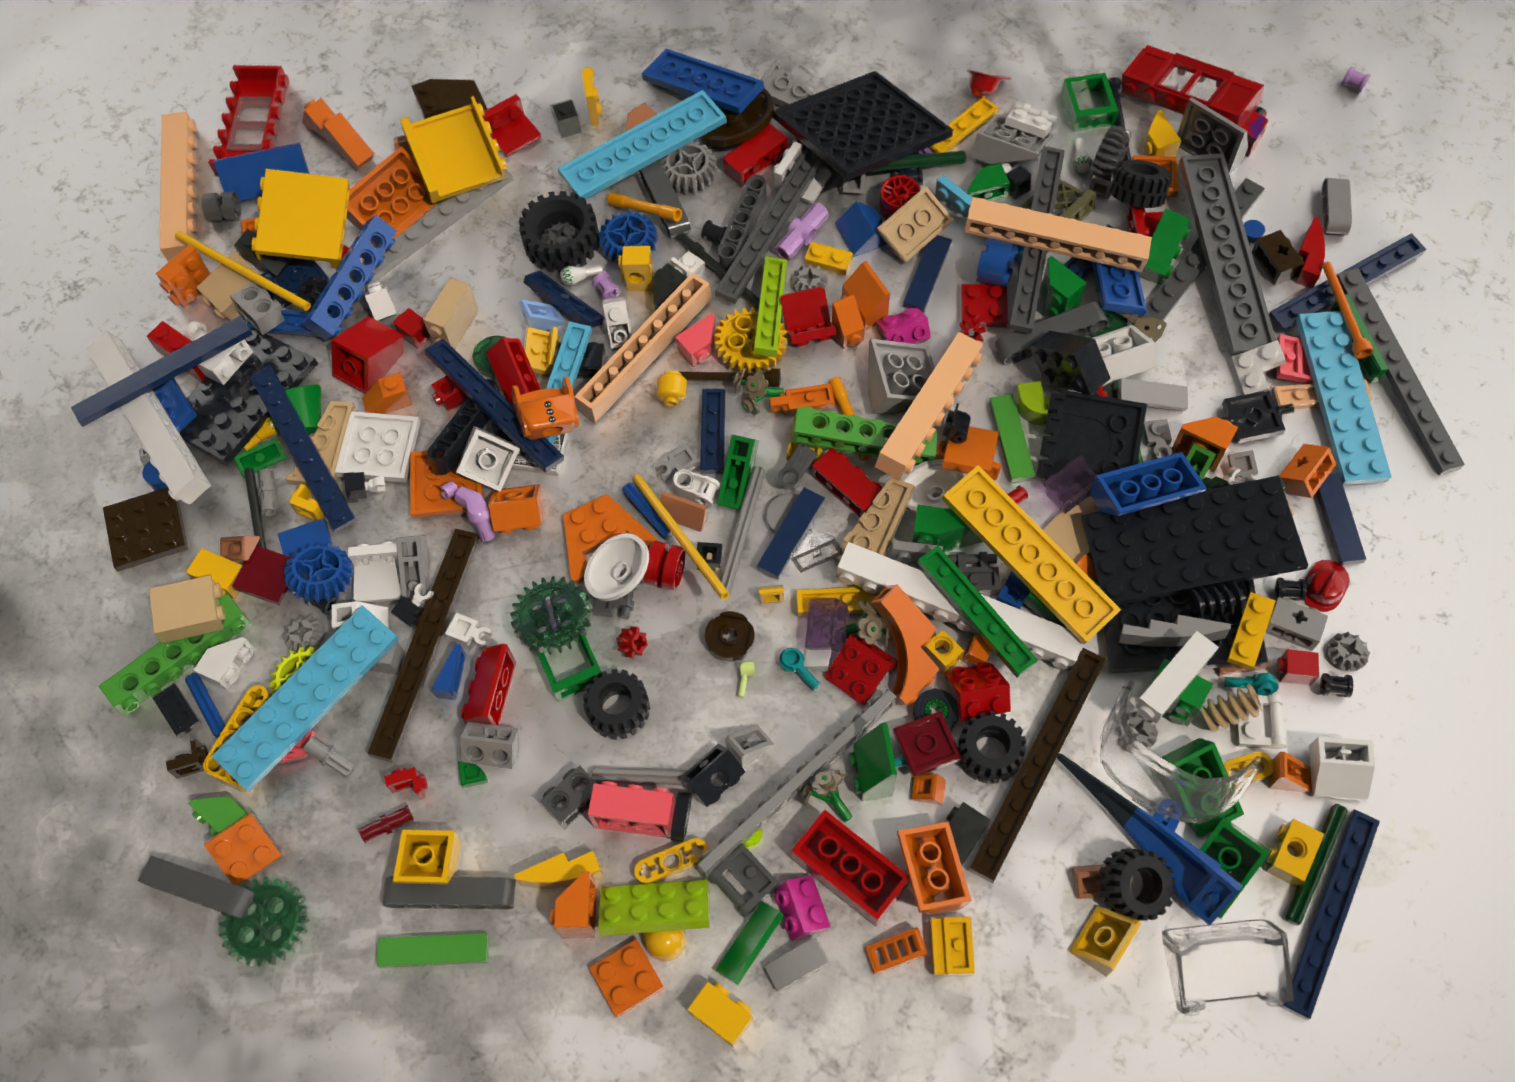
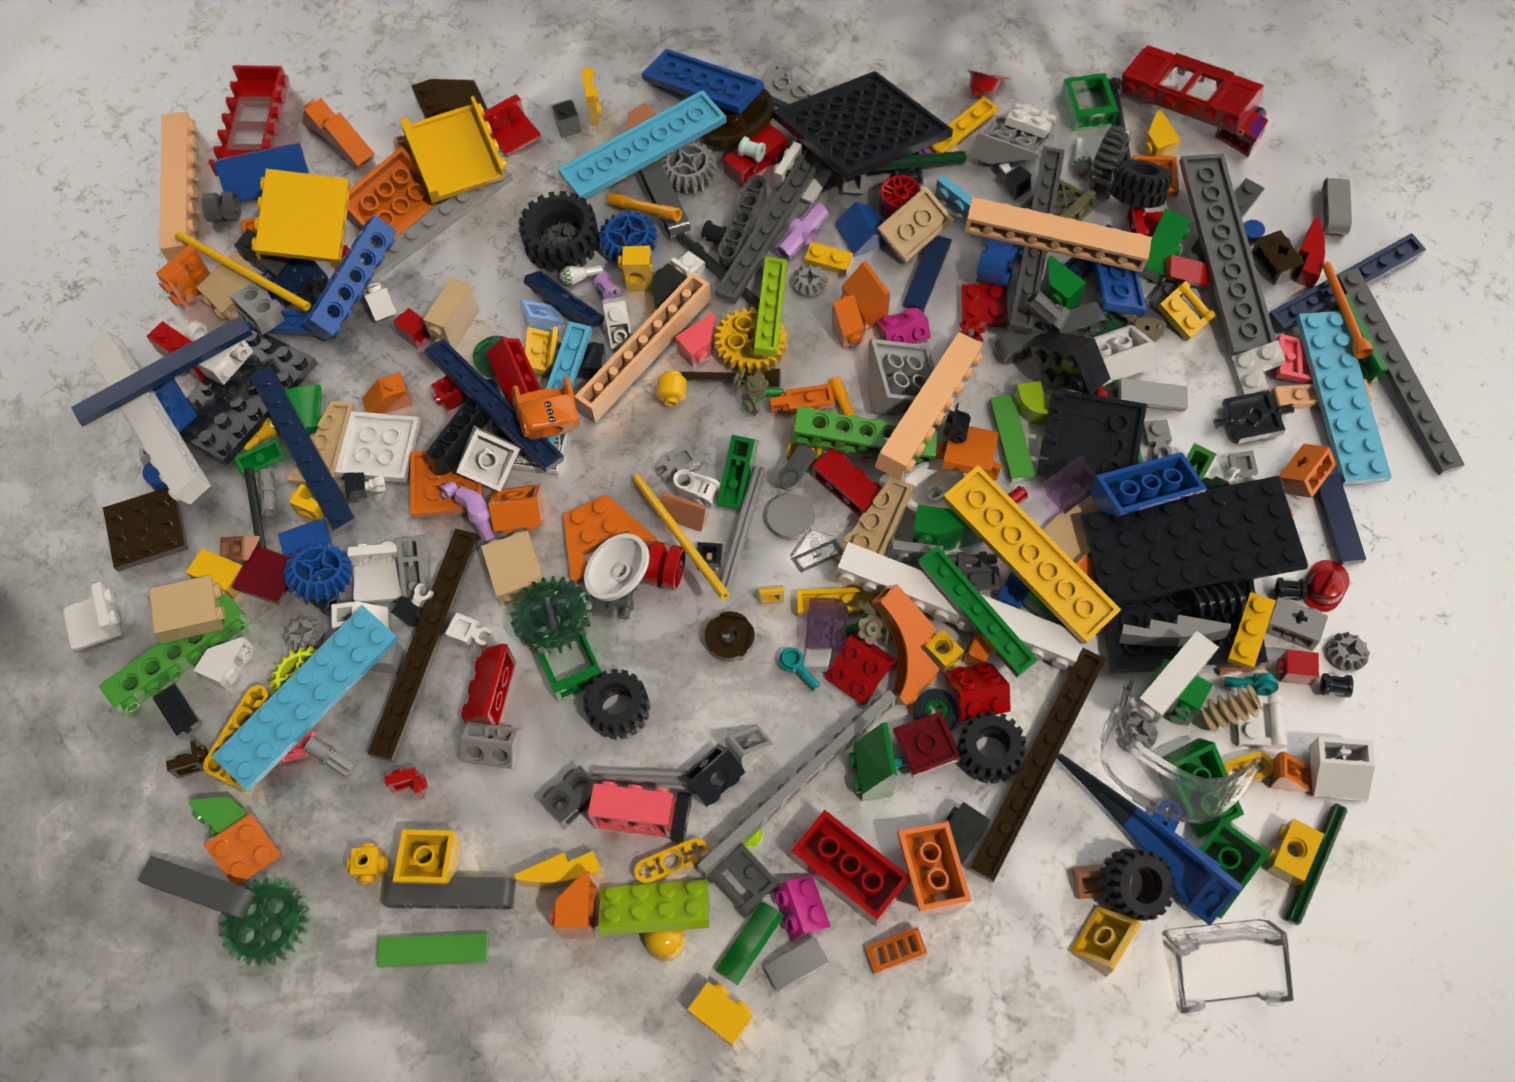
blue axle [185,673,226,738] -> none
red slope [331,316,404,394] -> none
dark red pin [358,805,414,844] -> none
blue slope [432,644,466,700] -> none
green tile [458,761,489,788] -> none
orange plate [589,939,665,1018] -> none
red gear [616,626,648,658] -> none
blue axle [622,483,672,539] -> none
dark blue tile [700,389,726,474] -> none
yellowish green hand [738,662,755,697] -> none
dark blue tile [757,487,825,579] -> none
red bracket [780,286,837,346] -> none
dark tan plant [801,769,853,822] -> none
orange slope [911,774,946,804] -> none
yellow plate [930,917,975,976] -> none
green slope [967,163,1010,201] -> none
orange slope [1172,417,1238,472] -> none
light grey slope [1177,97,1248,174] -> none
dark blue tile [1281,809,1380,1021] -> none
lavender bush [1341,66,1371,93] -> none
none -> white bracket [63,582,122,651]
none -> yellow brick [347,843,388,885]
none -> tan brick [481,531,548,606]
none -> light aqua bush [738,137,766,163]
none -> dark grey piece [1024,290,1071,332]
none -> yellow plate [1156,281,1216,341]
none -> red tile [1166,255,1209,288]

